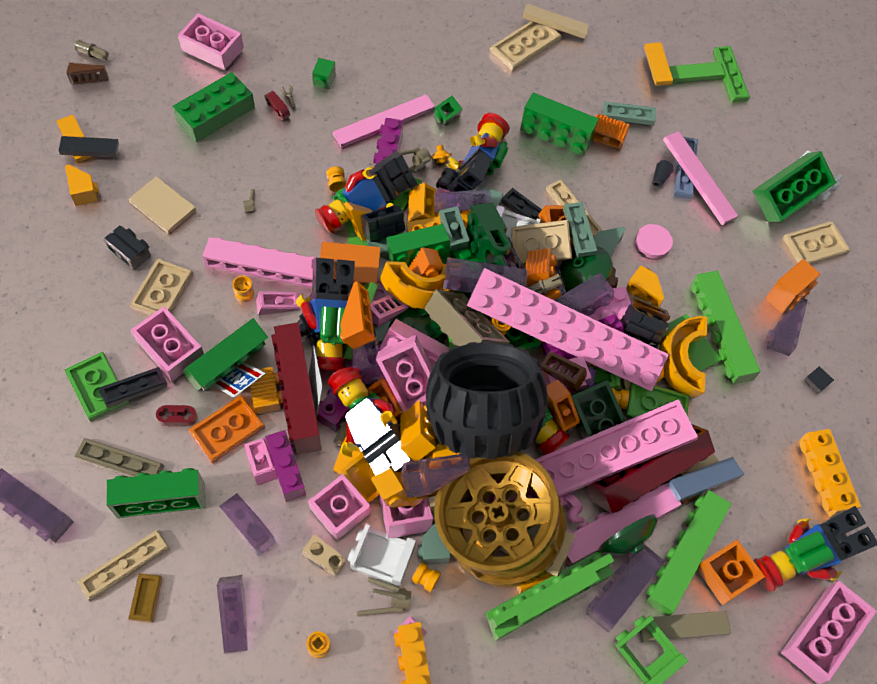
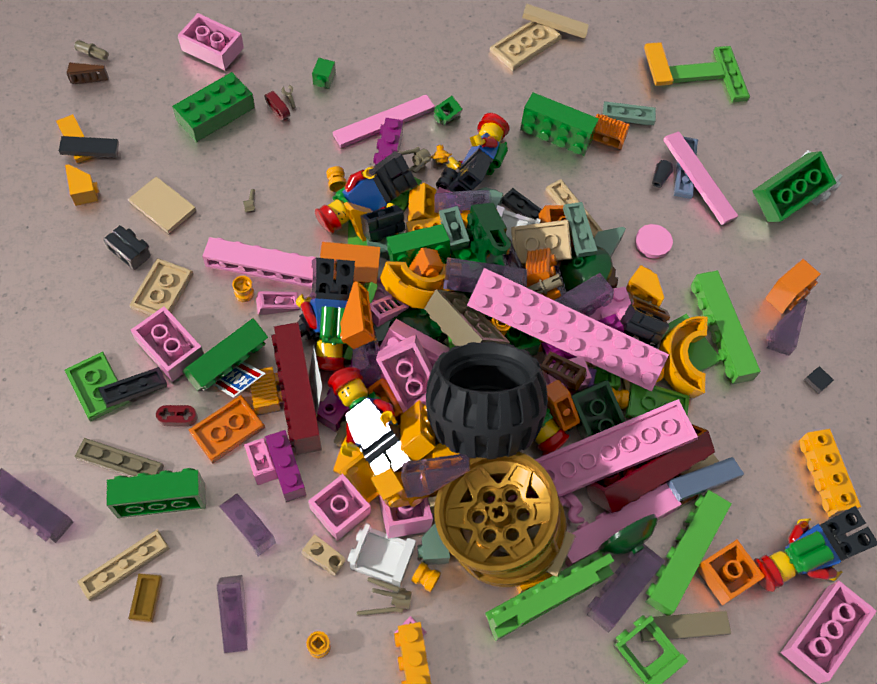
tan tile [783,221,850,265] -> none

